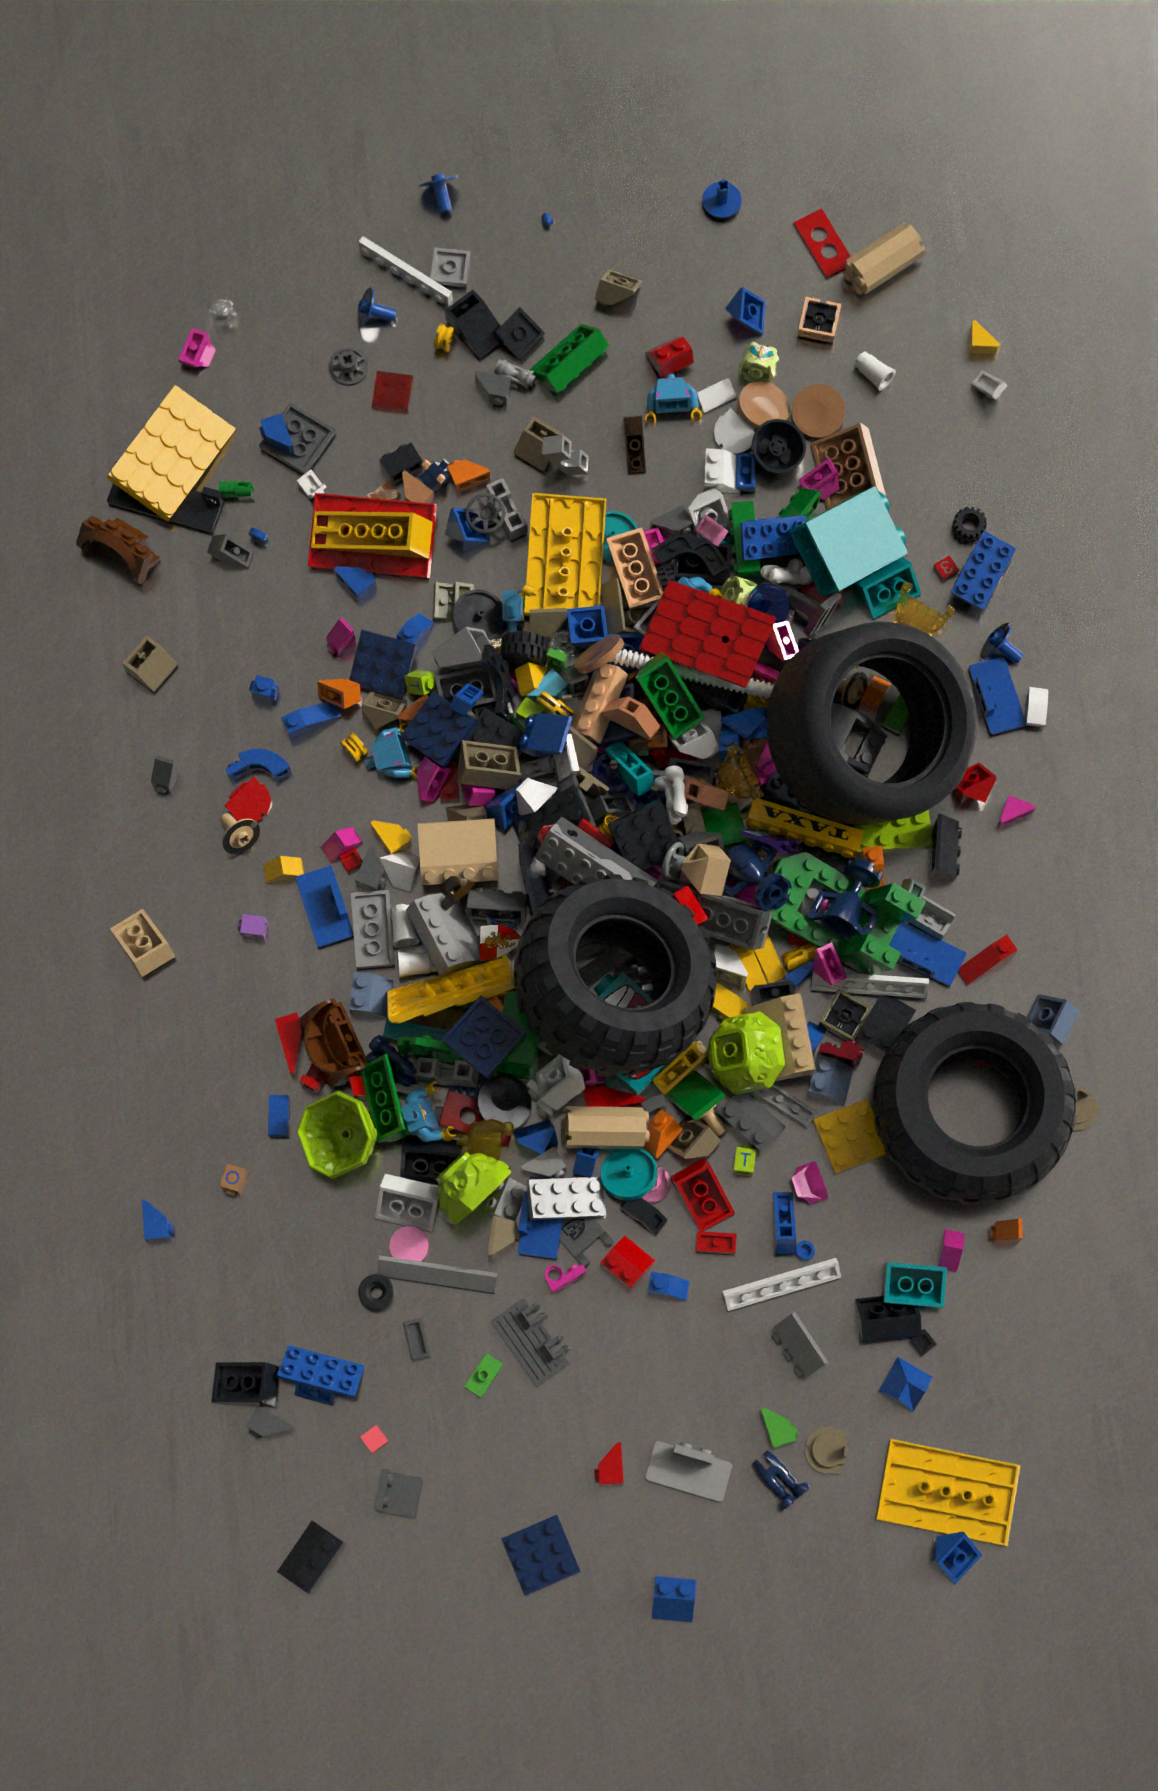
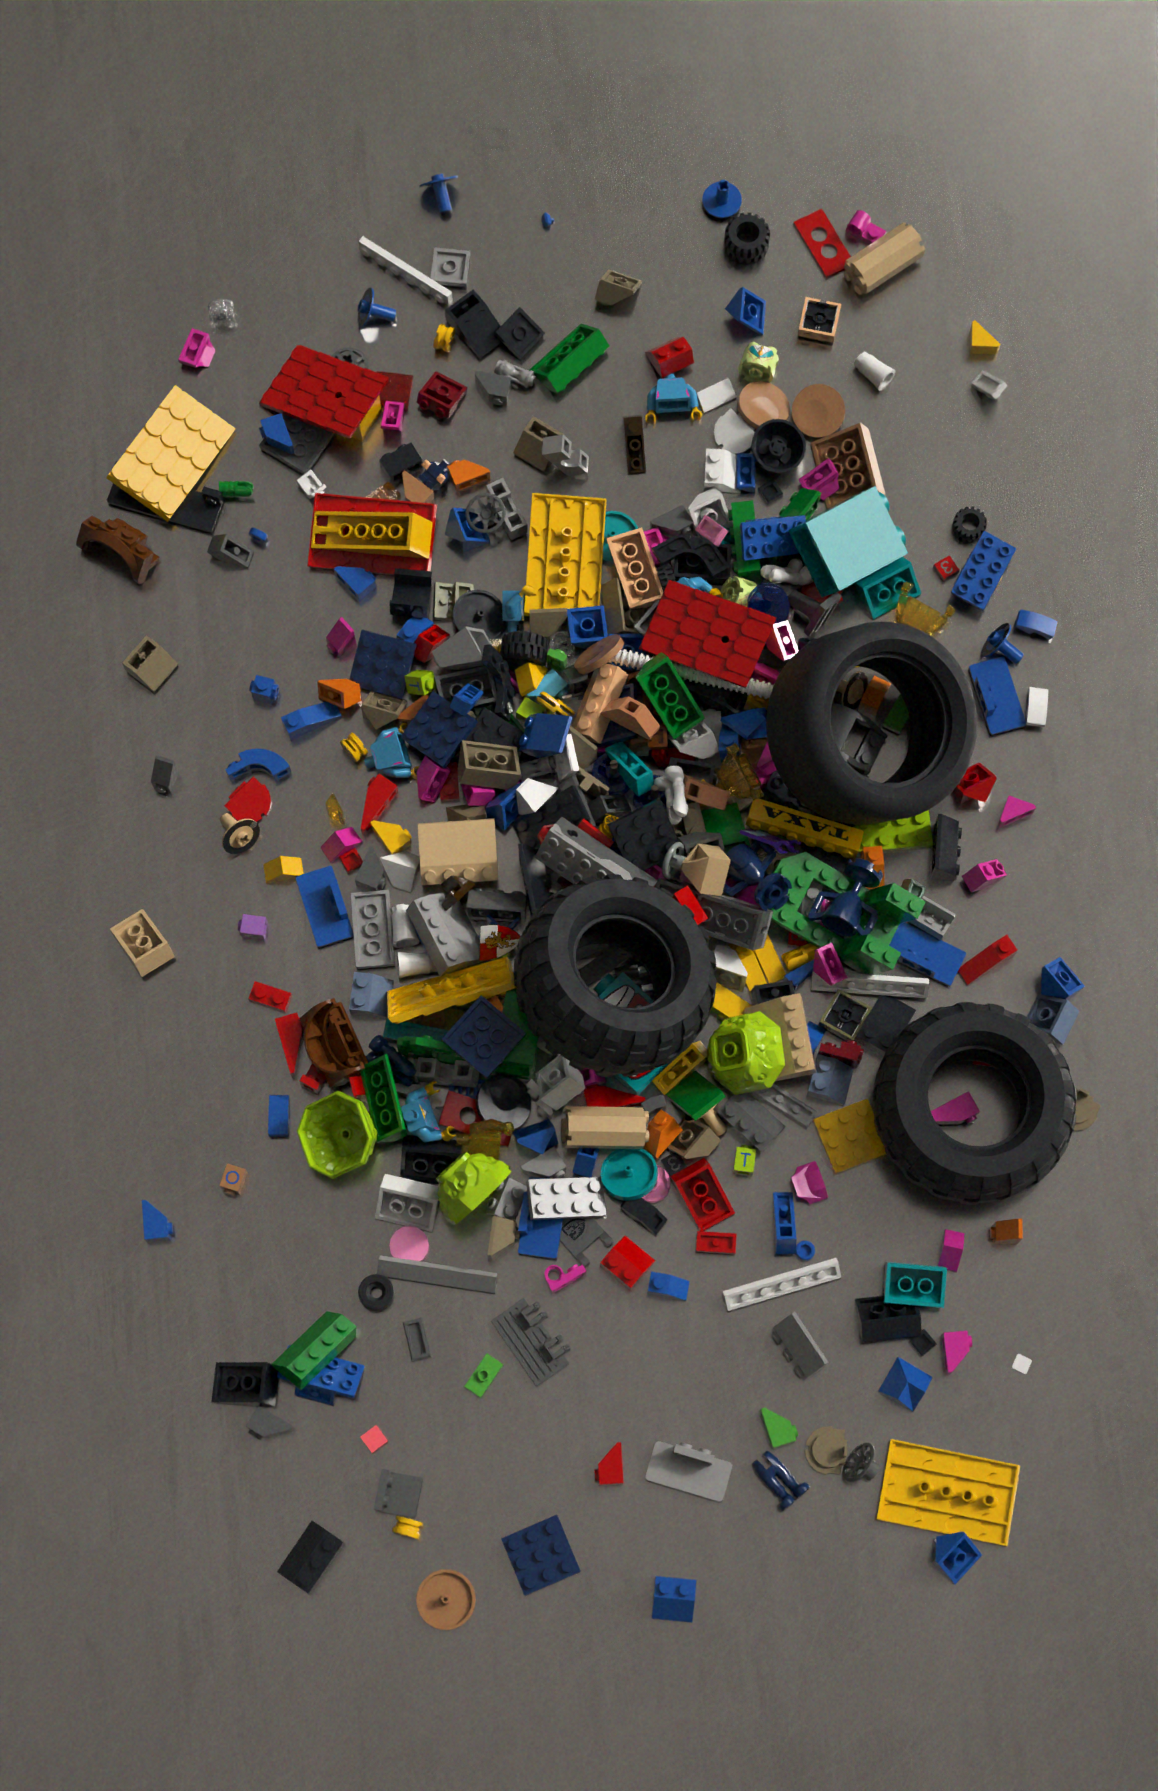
none -> red plate [248,981,292,1012]
none -> red piece [259,345,389,442]
none -> green slope [272,1311,357,1390]
none -> clear yellow slope [325,793,345,824]
none -> red slope [361,774,398,836]
none -> dark pink slope [381,401,404,431]
none -> black panel [389,568,432,618]
none -> yellow wheel [392,1516,423,1539]
none -> red slope [414,624,450,663]
none -> dark red plate [416,371,468,419]
none -> medium nougat piece [416,1569,476,1630]
none -> black tile [661,1153,687,1178]
none -> black tyre [724,212,770,264]
none -> black tile [758,479,783,505]
none -> dark grey wheel [843,1442,879,1482]
none -> dark pink plate [846,210,886,244]
none -> dark pink slope [931,1091,980,1124]
none -> dark pink slope [941,1331,972,1375]
none -> dark pink slope [962,859,1007,892]
none -> white sticker [1012,1354,1032,1374]
none -> slope [1015,609,1058,639]
none -> blue slope [1041,957,1085,1000]

